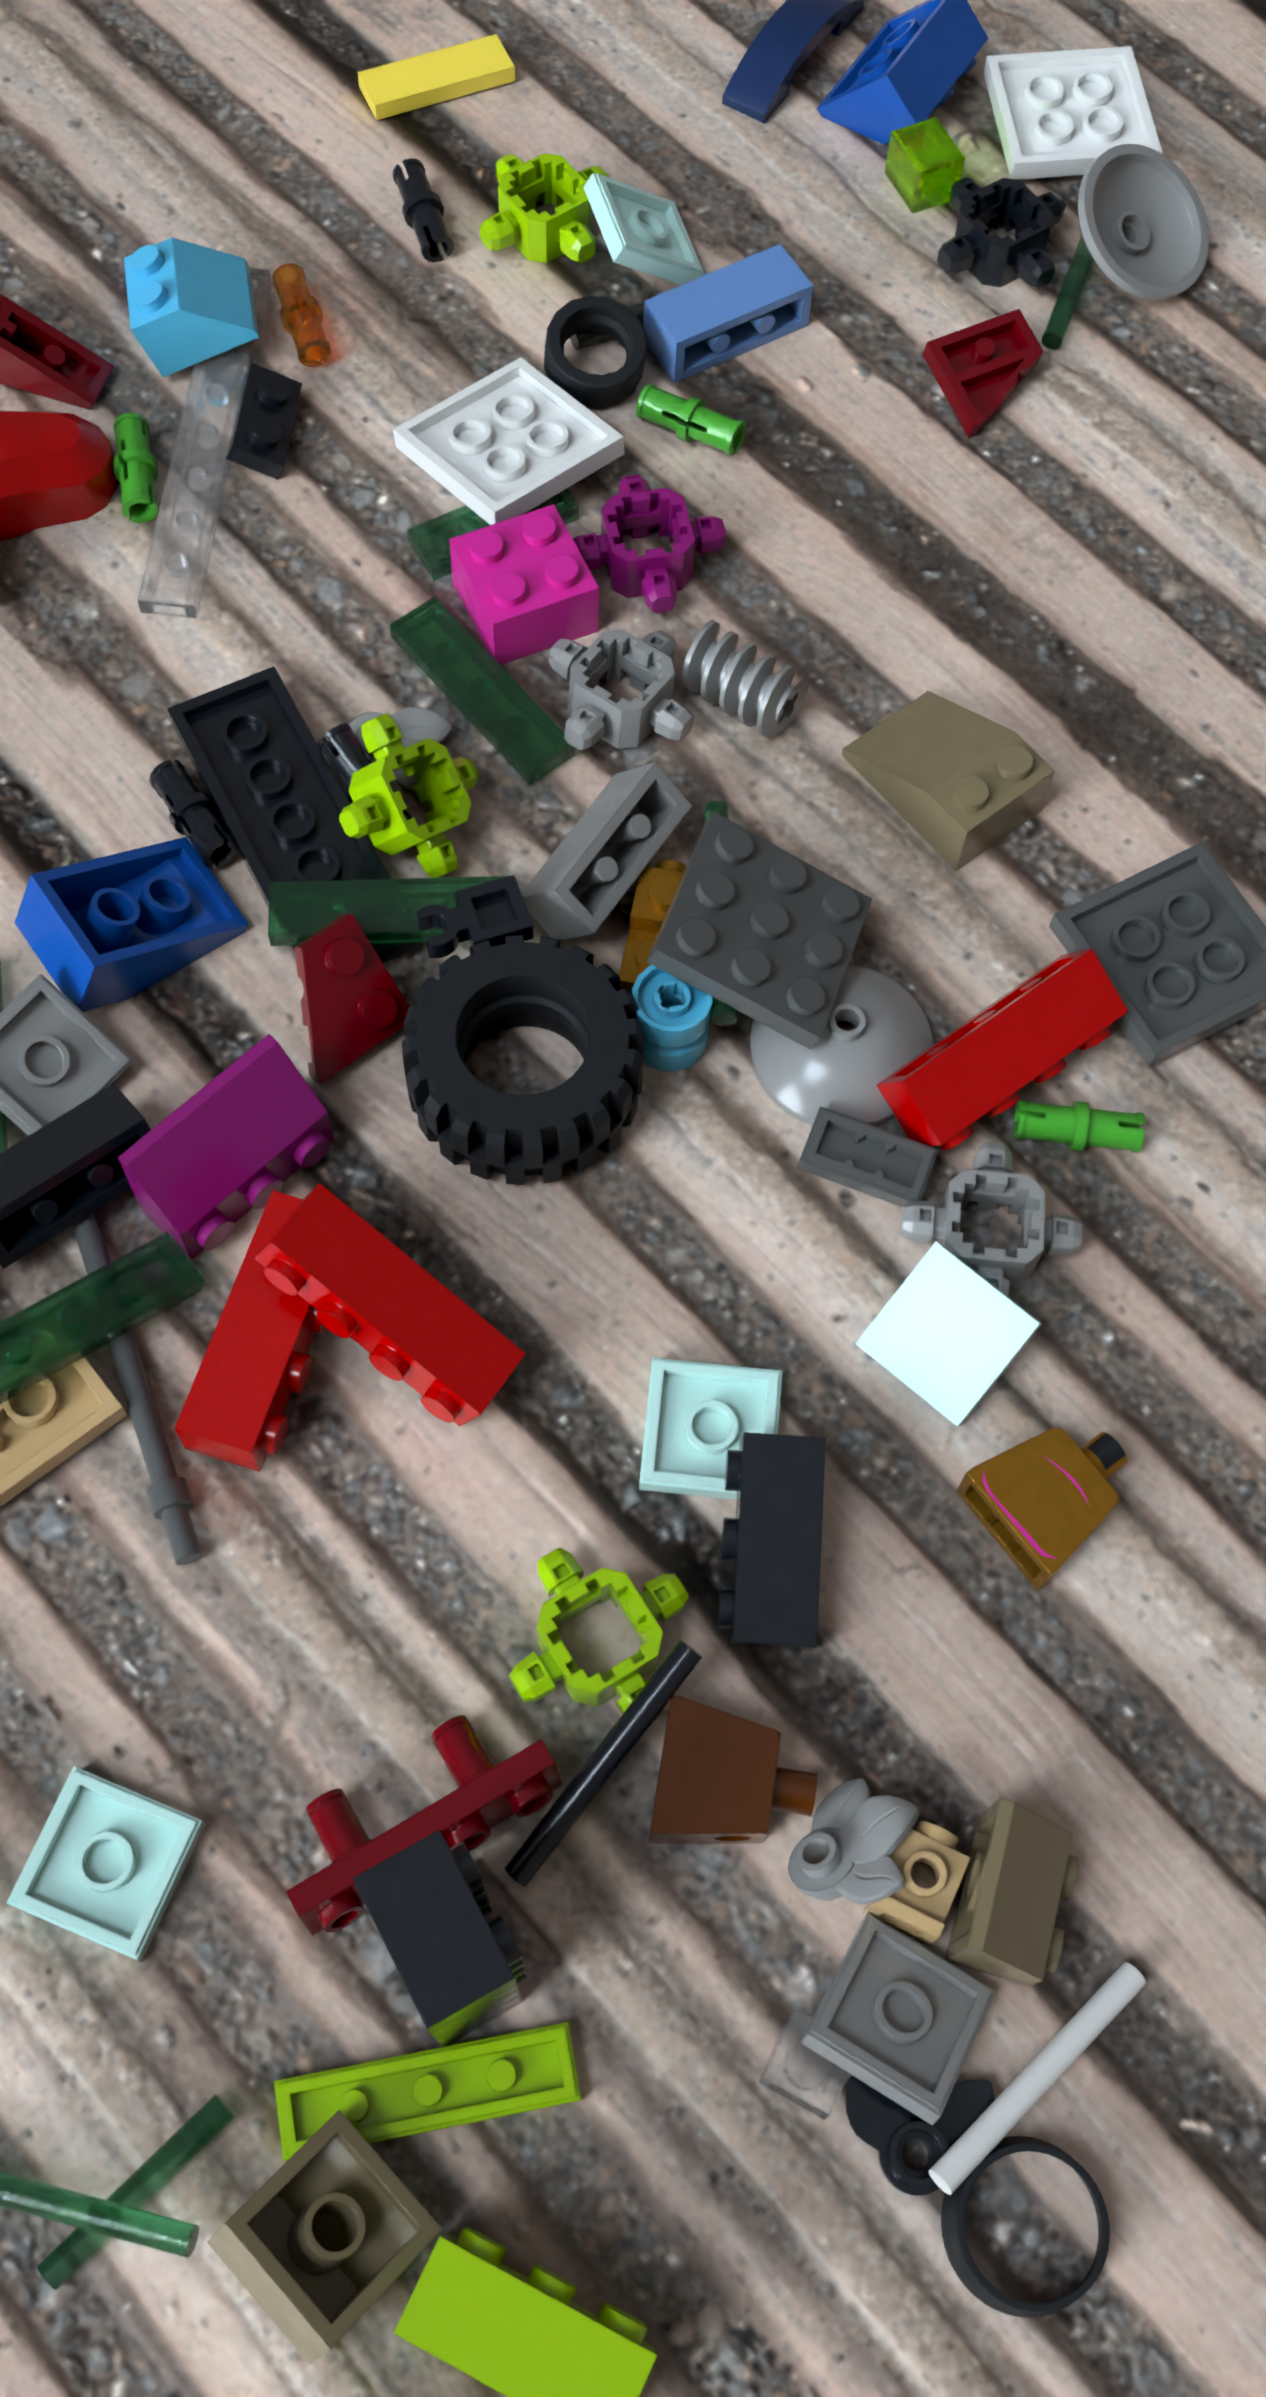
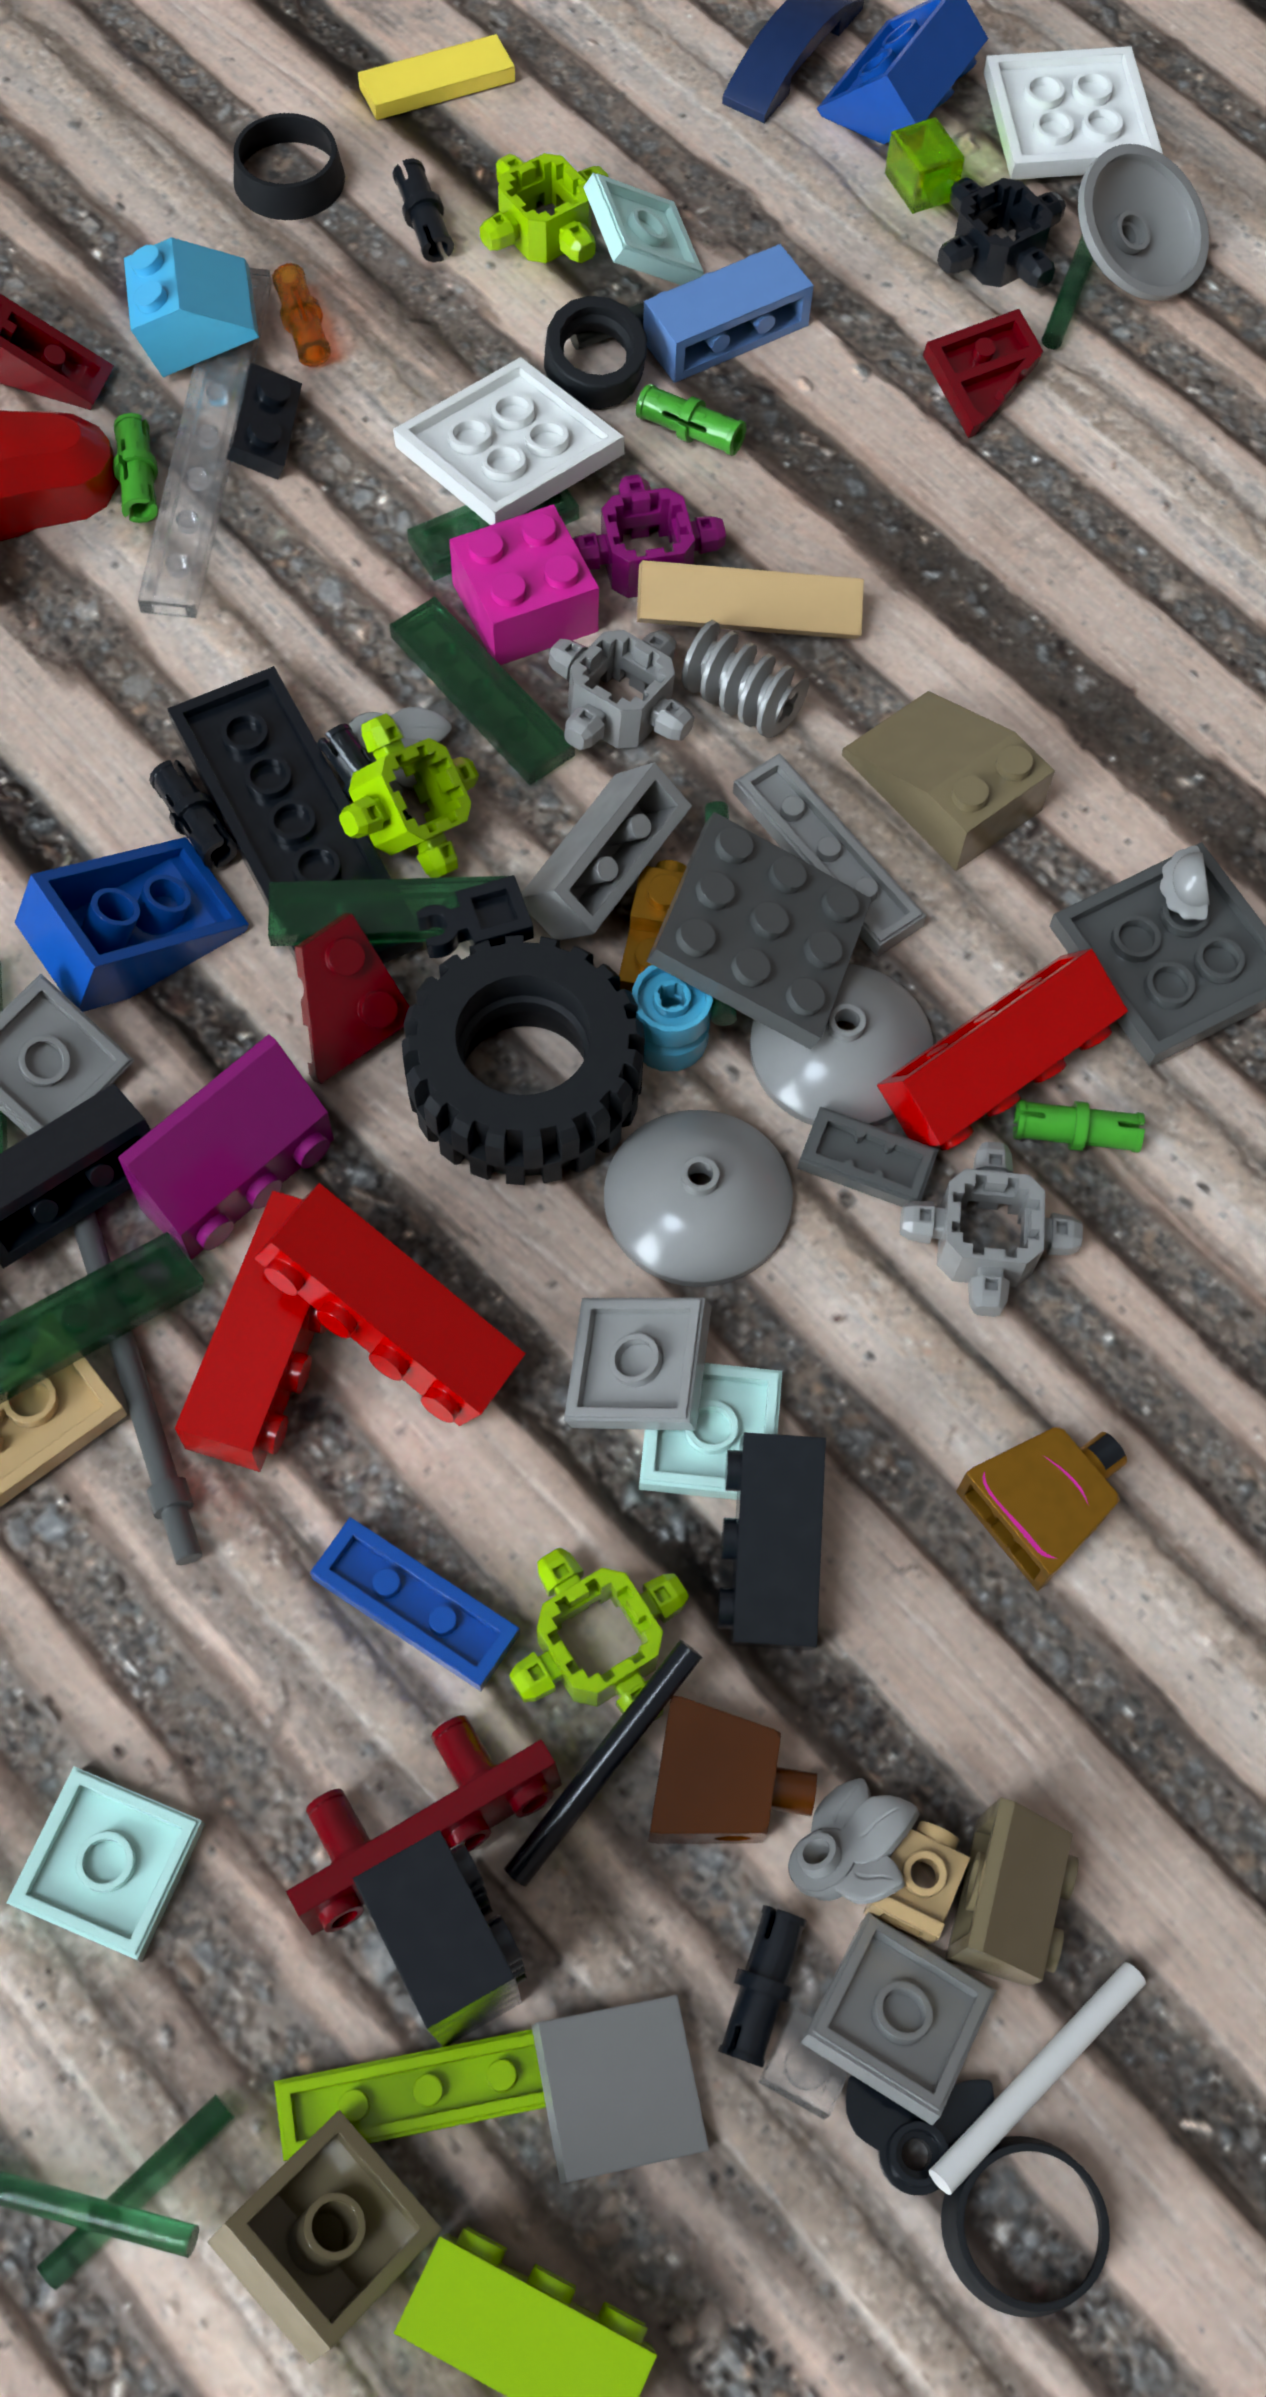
light aqua tile [855,1242,1042,1427] -> none
none -> black tyre [233,113,345,220]
none -> blue plate [310,1517,520,1692]
none -> light grey tile [532,1995,709,2184]
none -> light grey tile [564,1298,712,1430]
none -> light grey dish [604,1110,793,1287]
none -> tan tile [637,560,864,639]
none -> black pin [718,1905,808,2068]
none -> light grey tile [733,753,926,957]
none -> light grey piece [1160,846,1210,921]

